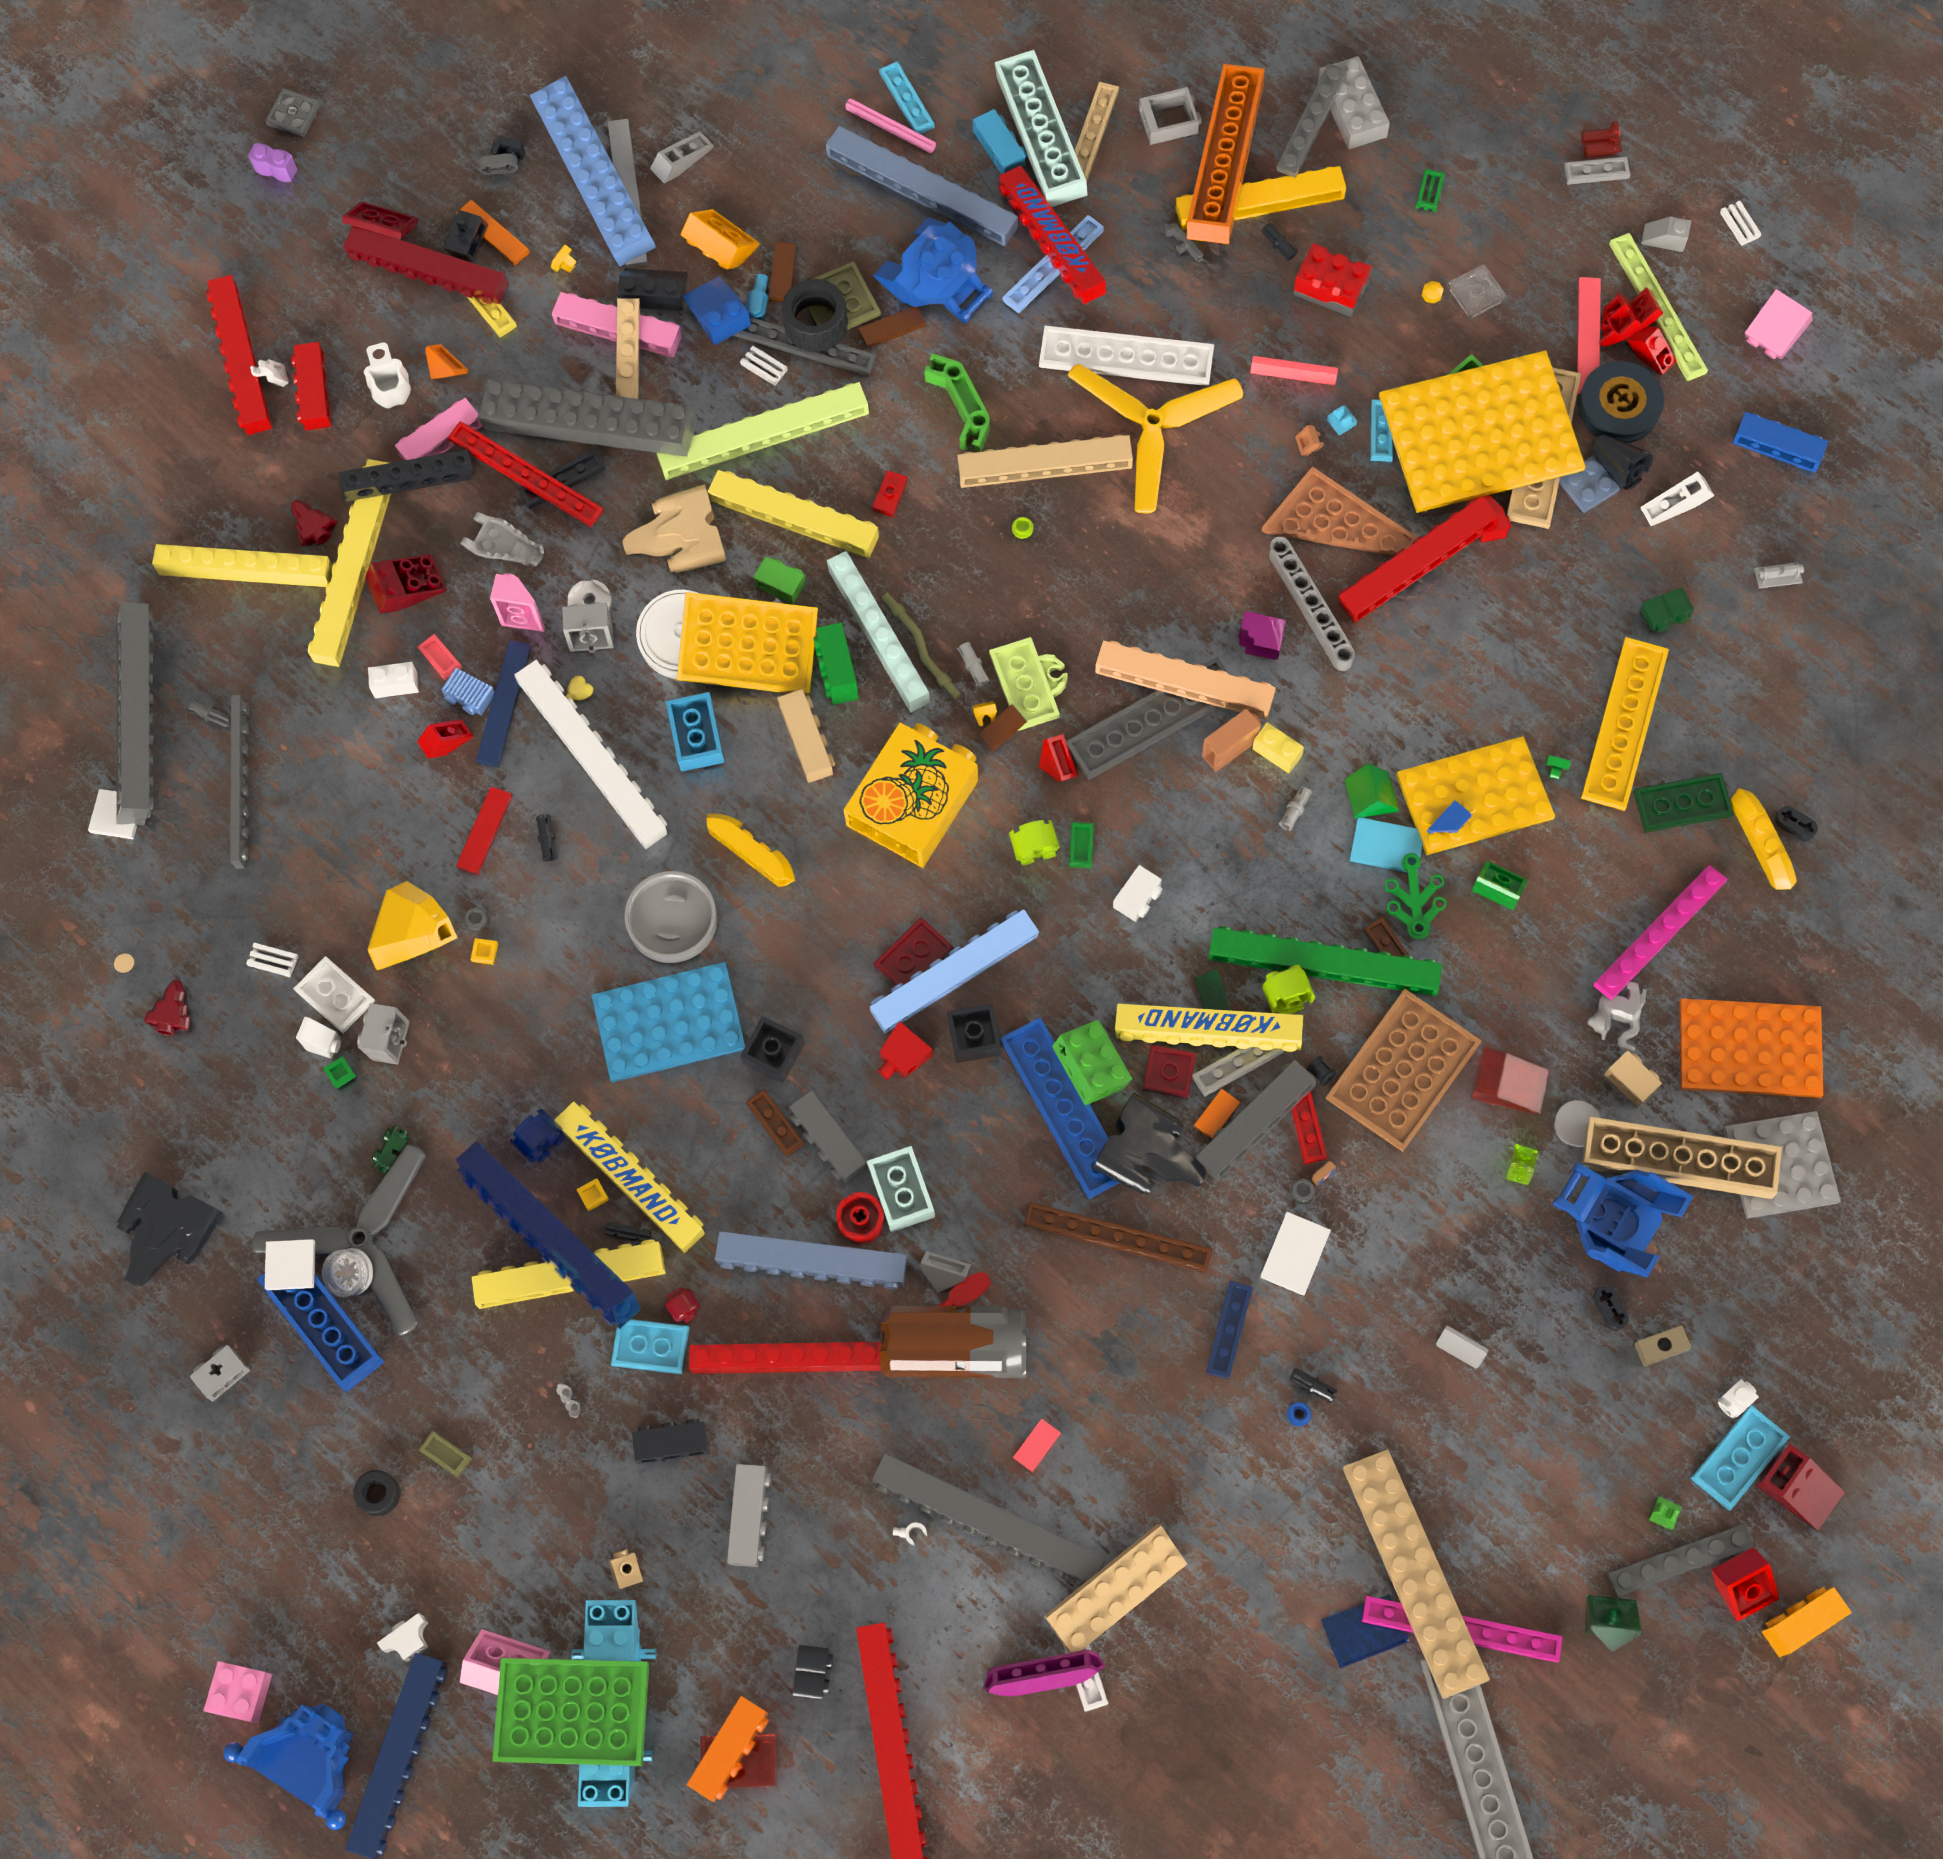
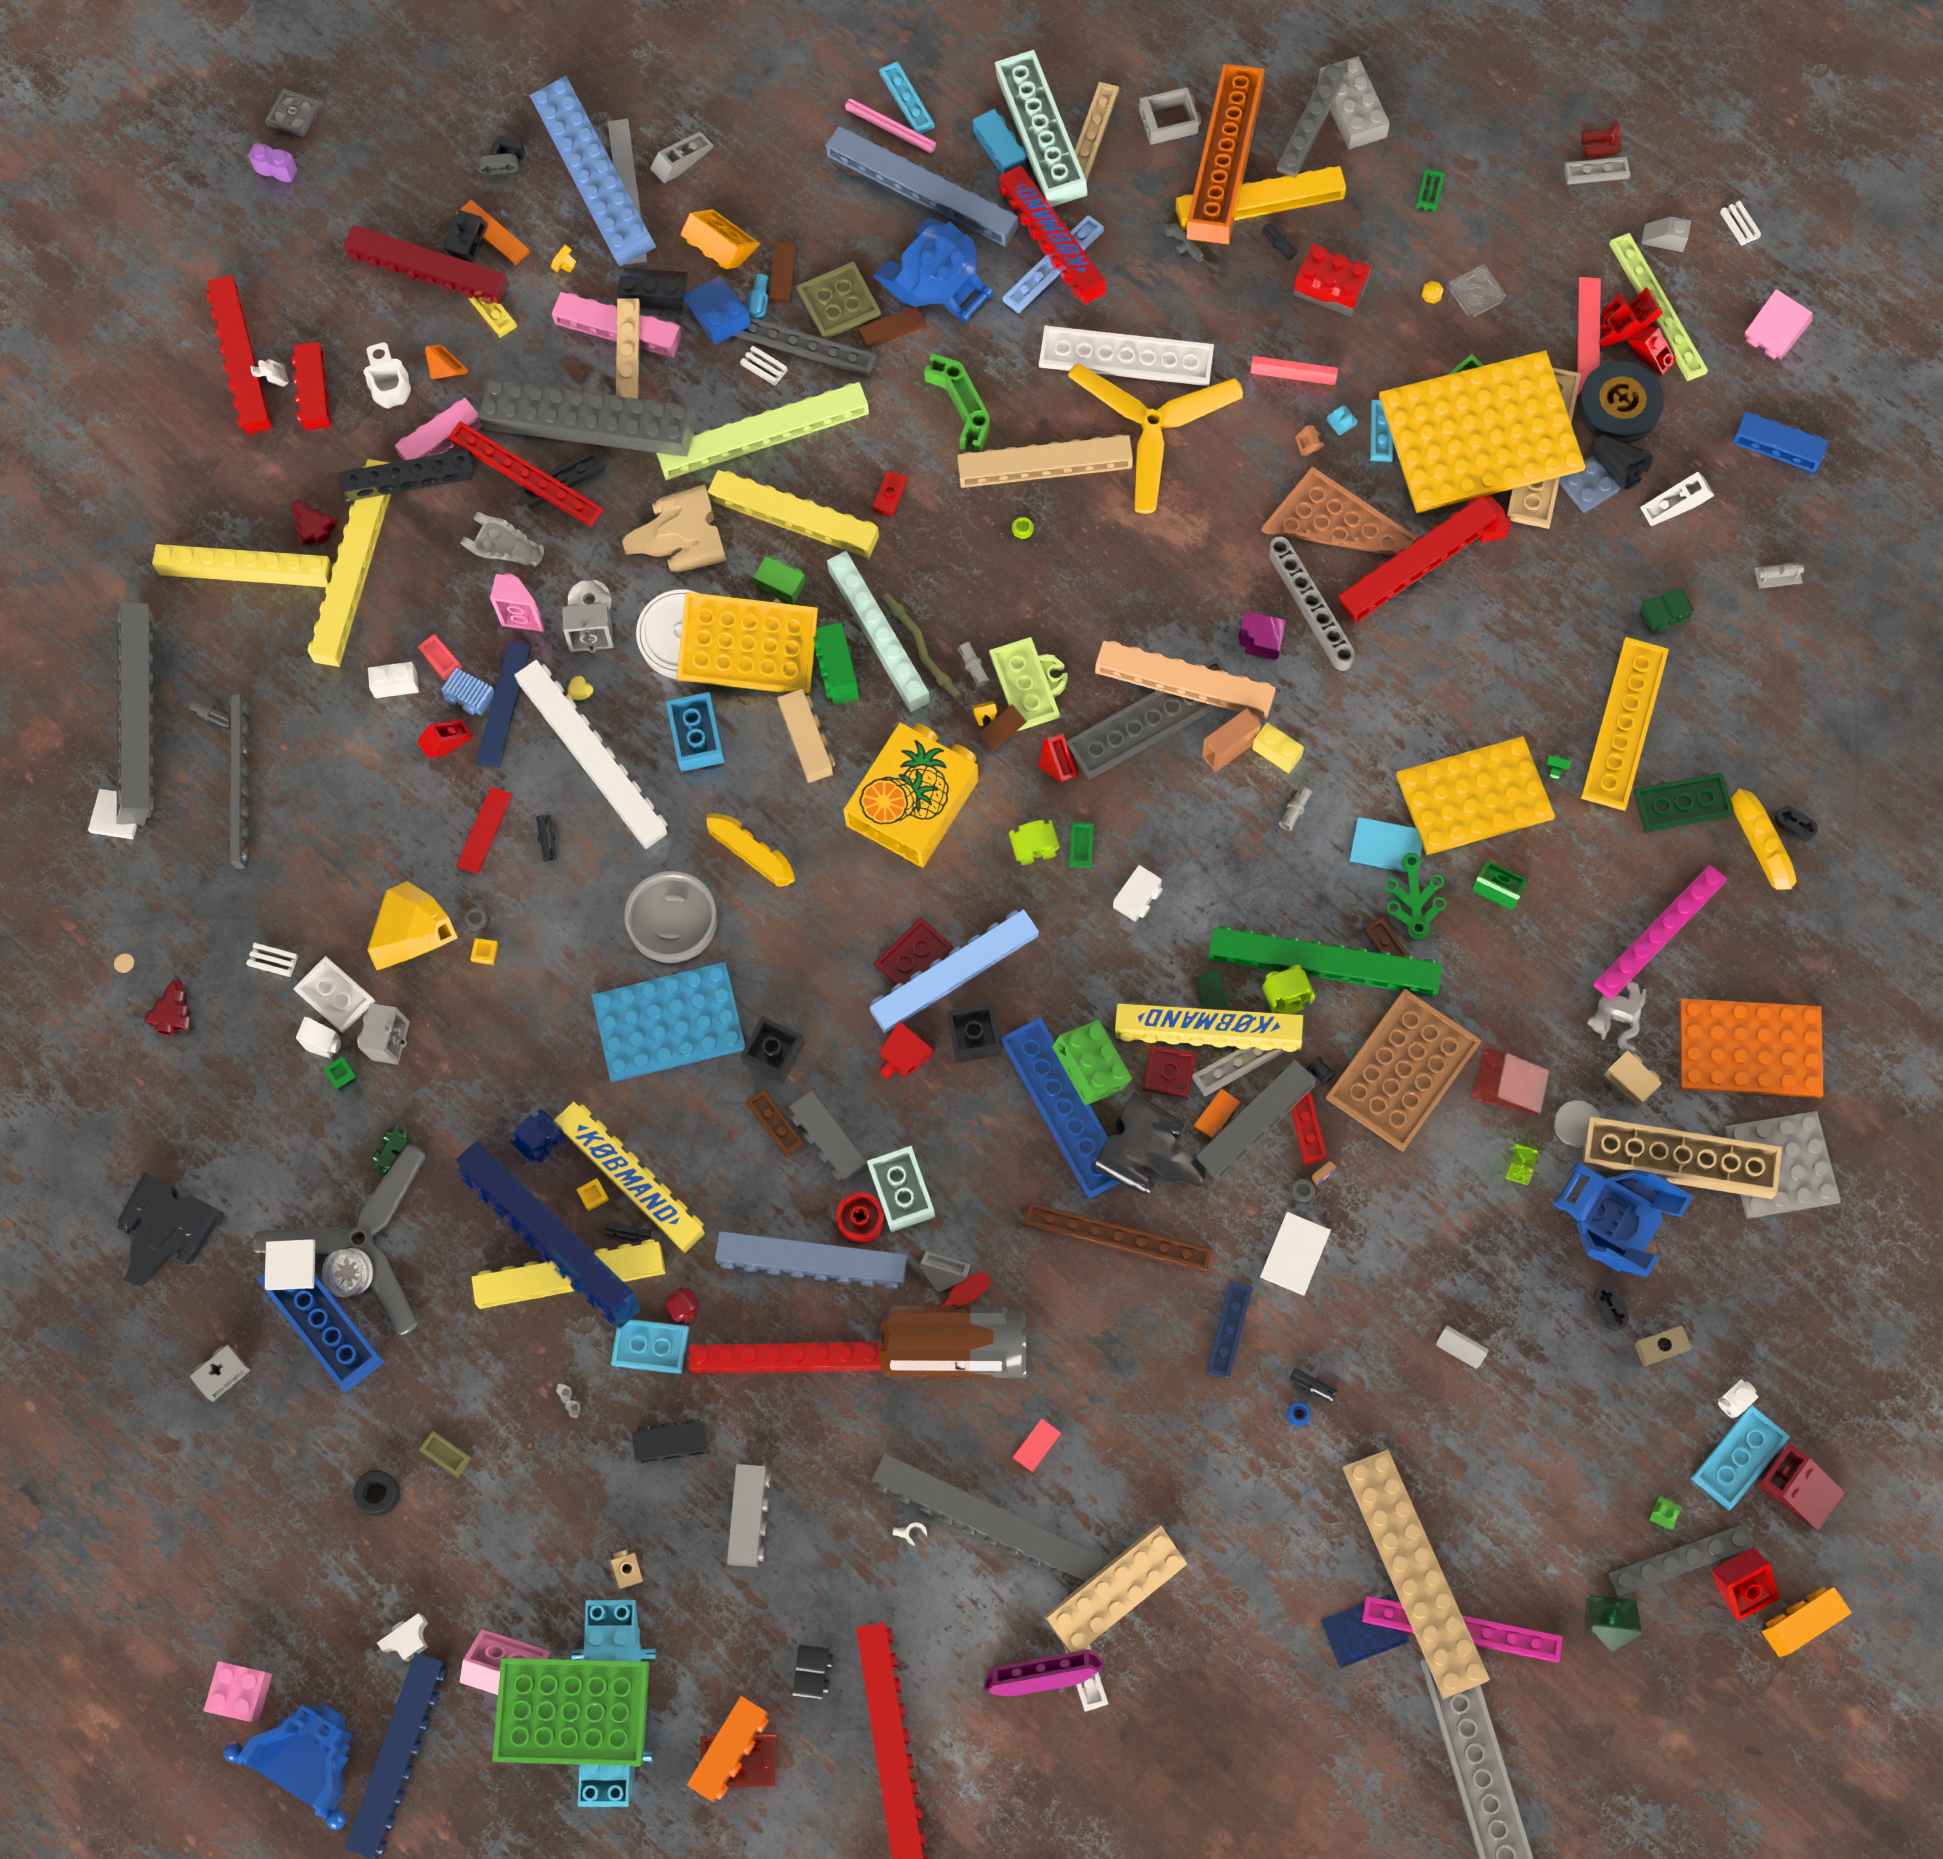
dark red tile [342,201,418,239] -> none
dark red slope [365,554,447,614] -> none
black tyre [782,279,848,352] -> none
green slope [1344,763,1399,819] -> none
blue tile [1427,801,1472,834] -> none

